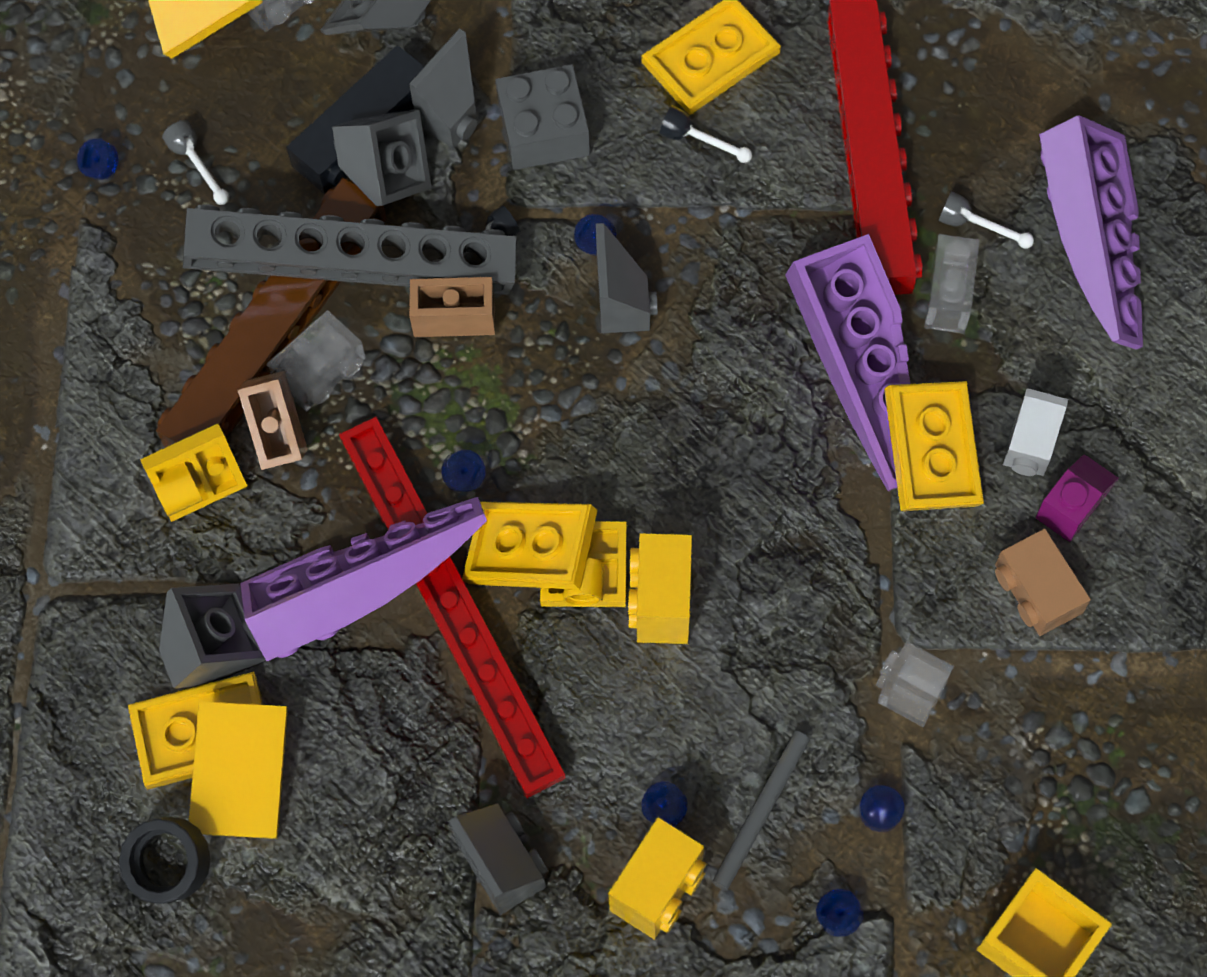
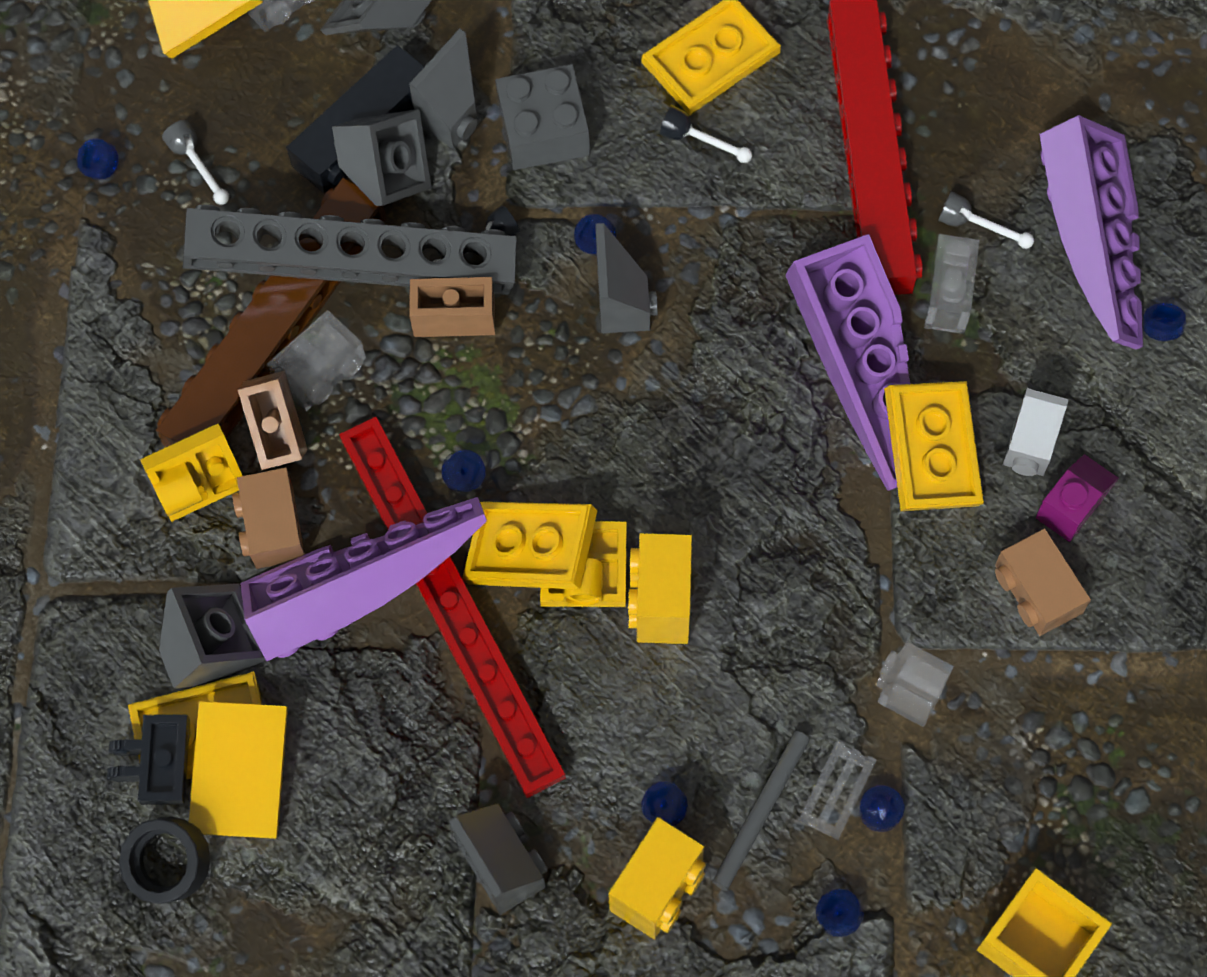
none -> black hinge [107,715,190,805]
none -> medium nougat brick [232,467,305,569]
none -> clear tile [799,741,877,840]
none -> clear blue tile [1143,303,1186,341]

